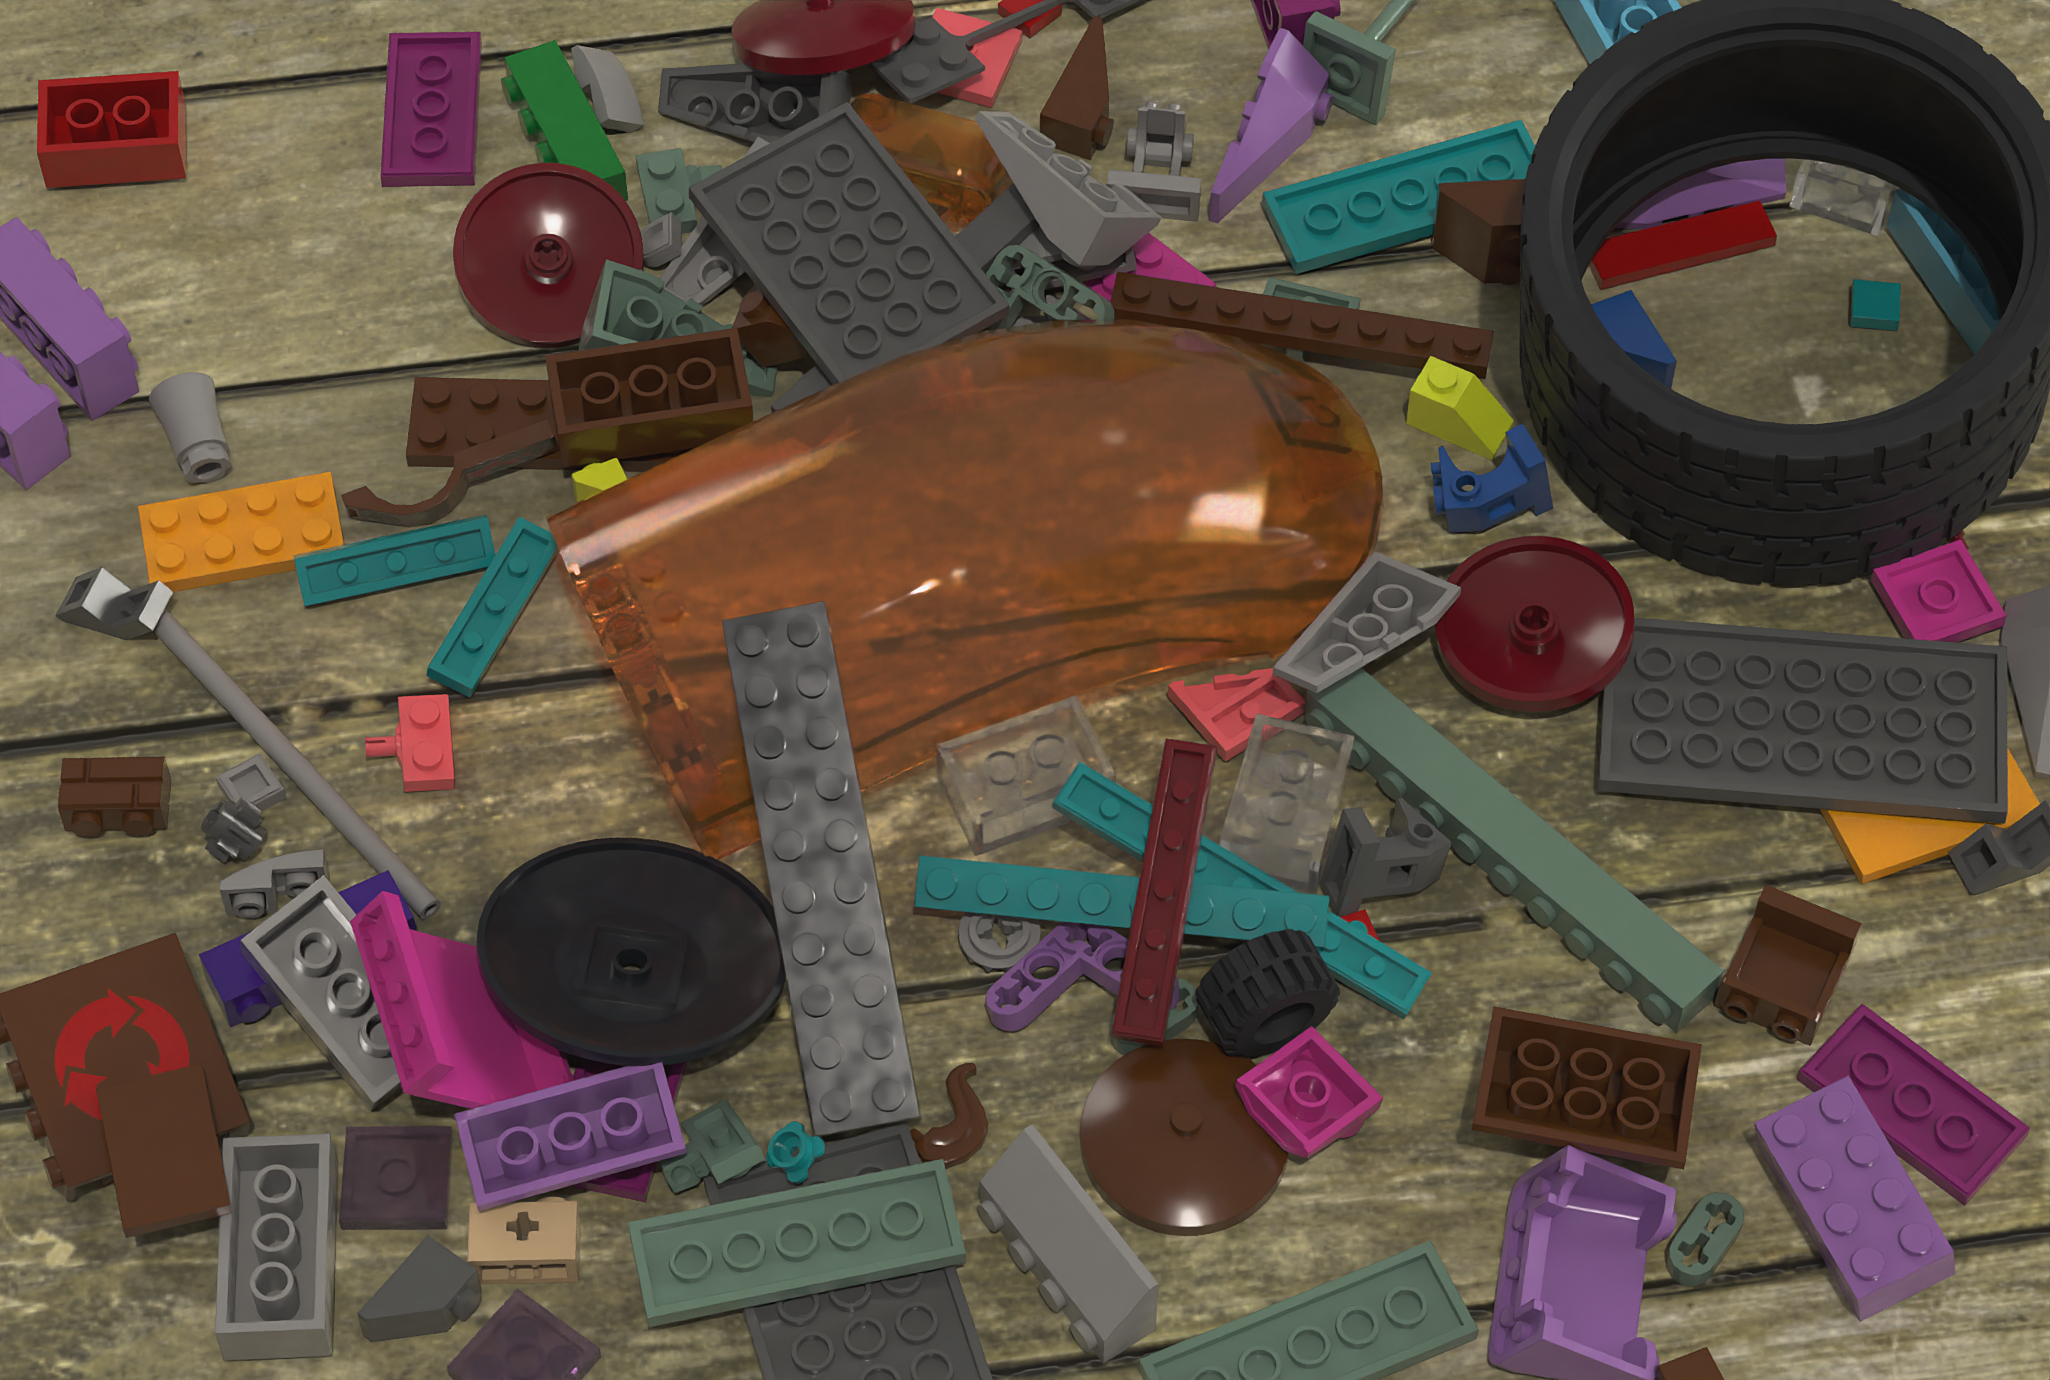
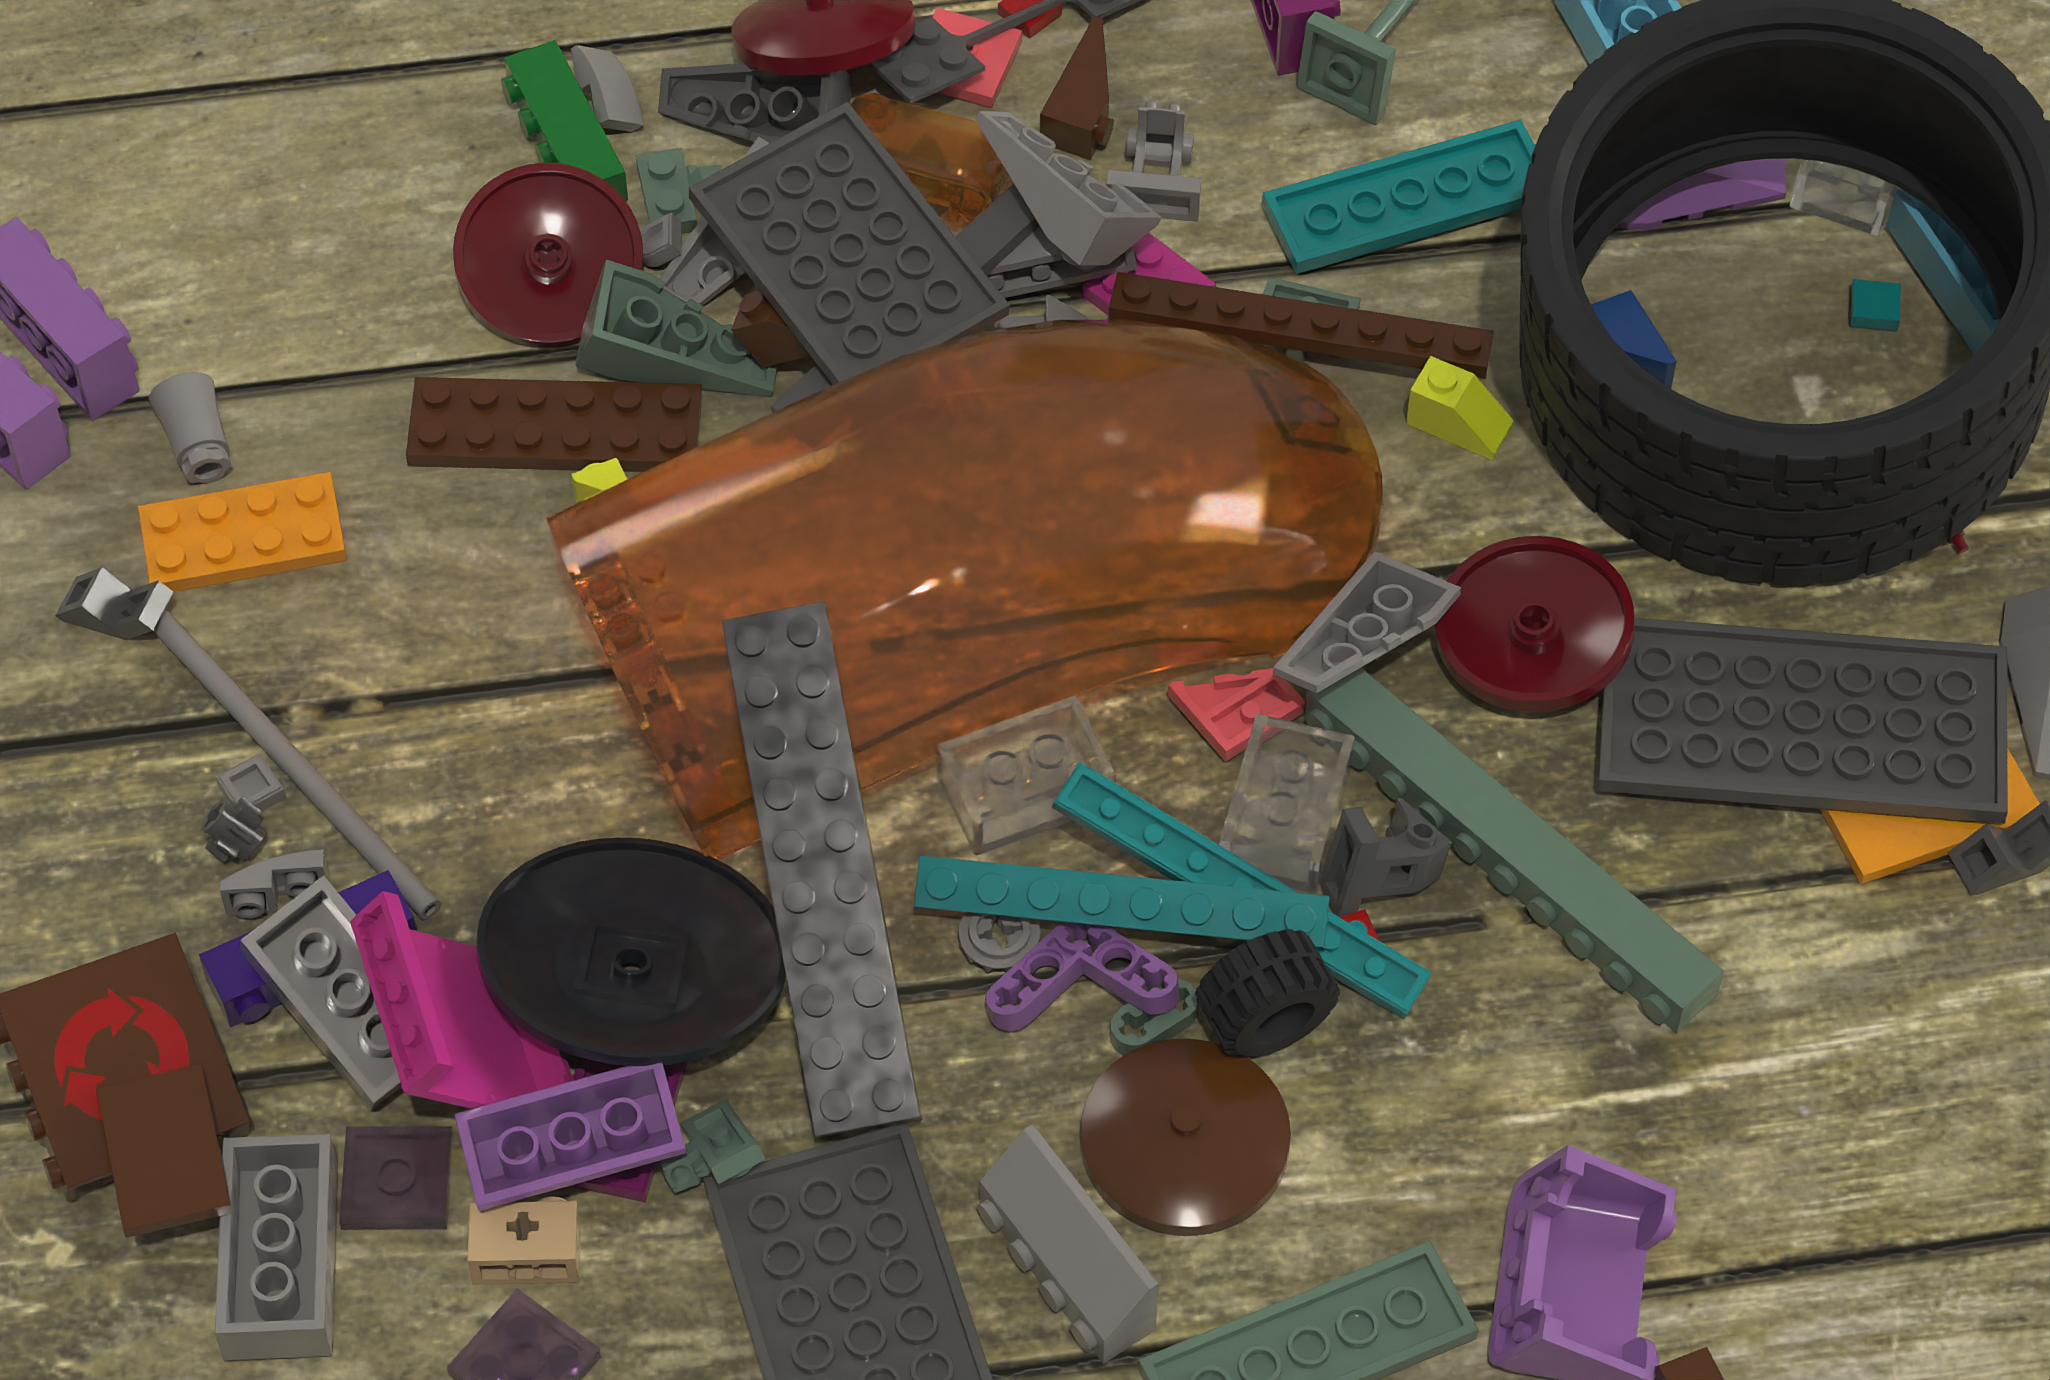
red brick [37,71,186,188] -> none
reddish brown brick [58,756,171,837] -> none
teal plate [293,514,496,606] -> none
reddish brown piece [341,419,559,527] -> none
dark grey slope [357,1235,482,1342] -> none
coral plate [365,694,454,792] -> none
magenta tile [380,32,482,187] -> none
teal plate [426,517,563,698] -> none
reddish brown brick [545,328,755,468] -> none
sand green plate [628,1159,966,1327] -> none
teal plate [766,1121,825,1183] -> none
reddish brown piece [910,1063,988,1169] -> none
sand green beam [945,245,1114,373] -> none
dark red tile [1111,738,1217,1047] -> none
medium lavender wedge [1209,28,1333,224] -> none
dark pink slope [1235,1026,1383,1158] -> none
blue tile [1431,423,1553,533] -> none
reddish brown slope [1432,179,1525,284] -> none
reddish brown slope [1471,1006,1702,1170] -> none
red tile [1589,200,1777,290] -> none
sand green beam [1666,1192,1744,1286] -> none
reddish brown panel [1714,884,1862,1046] -> none
medium lavender brick [1754,1075,1955,1322] -> none
magenta tile [1797,1004,2030,1206] -> none
dark pink plate [1871,539,2007,642] -> none

